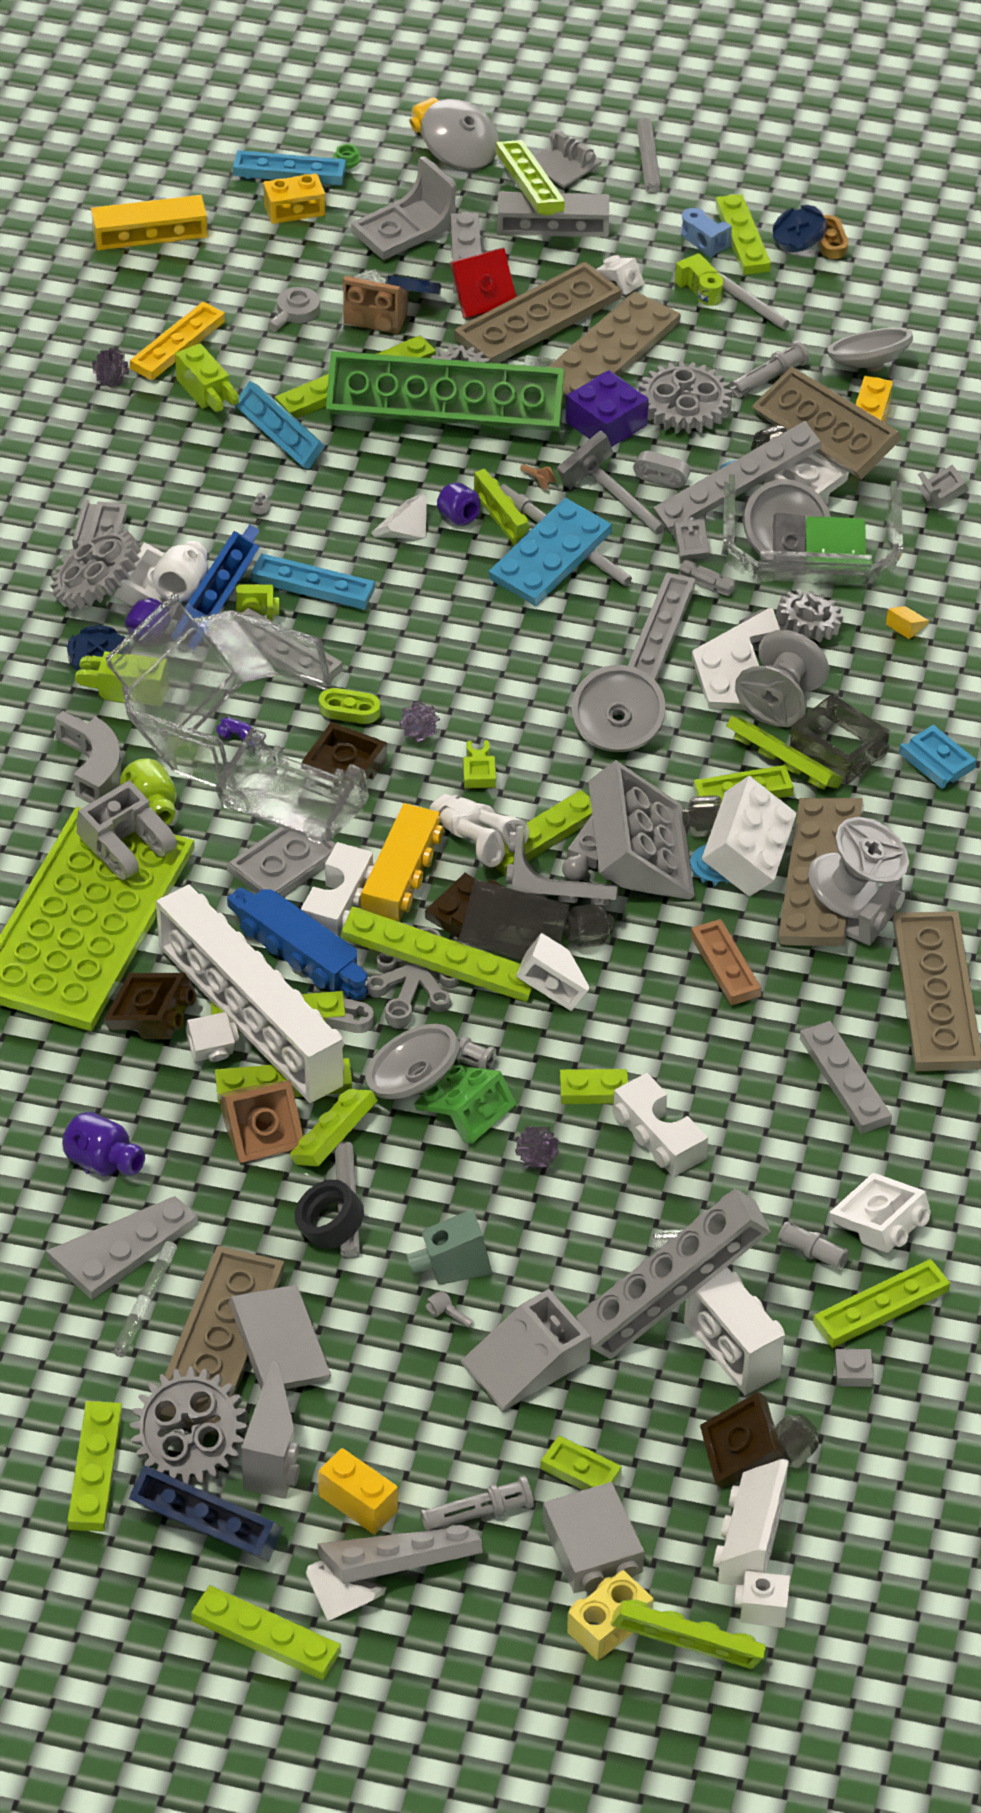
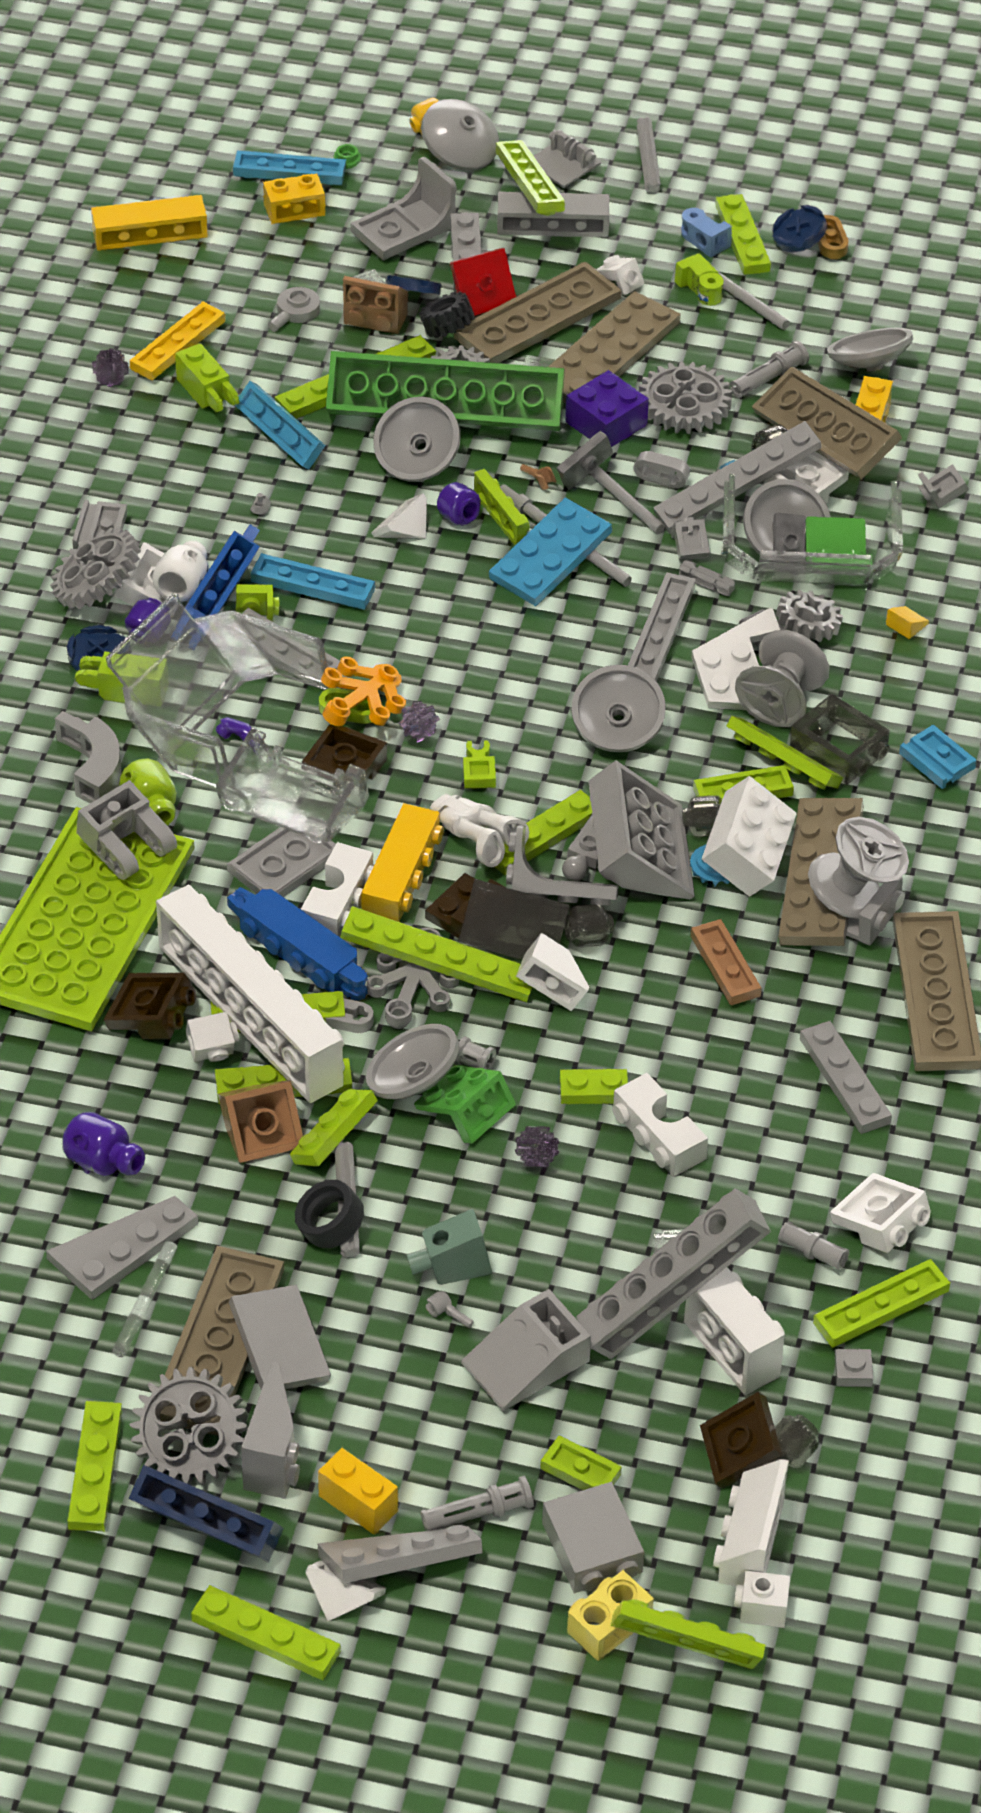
none -> light orange plant [321,656,406,726]
none -> light grey dish [373,397,460,482]
none -> black tyre [419,292,475,338]

